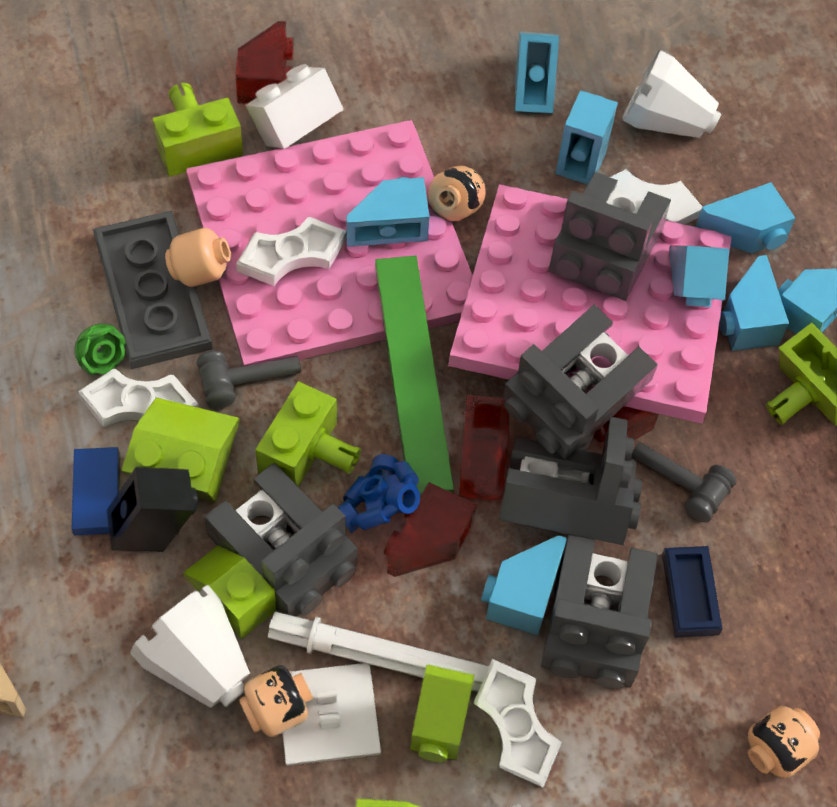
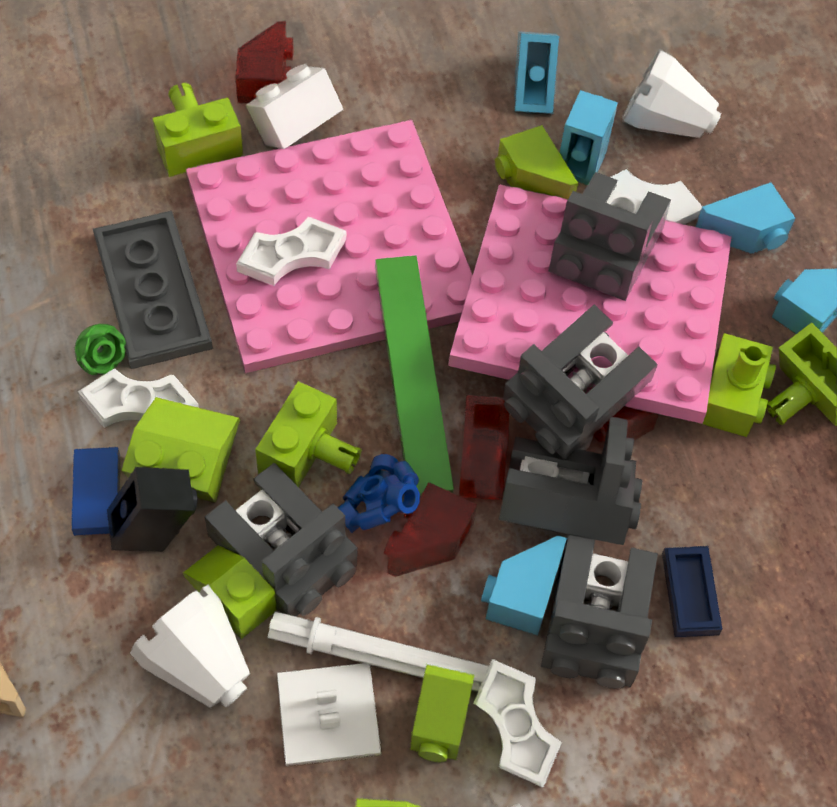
light nougat head [165,227,231,287] -> none
dark grey piece [196,350,301,409] -> none
light nougat head [239,665,313,737] -> none
medium azure slope [346,177,430,247] -> none
light nougat head [428,166,486,221] -> none
dark grey piece [632,442,737,523] -> none
medium azure slope [669,246,729,307] -> none
medium azure slope [719,255,789,351] -> none
light nougat head [748,706,820,778] -> none
none -> lime slope [495,125,578,200]
none -> lime brick [699,333,776,437]

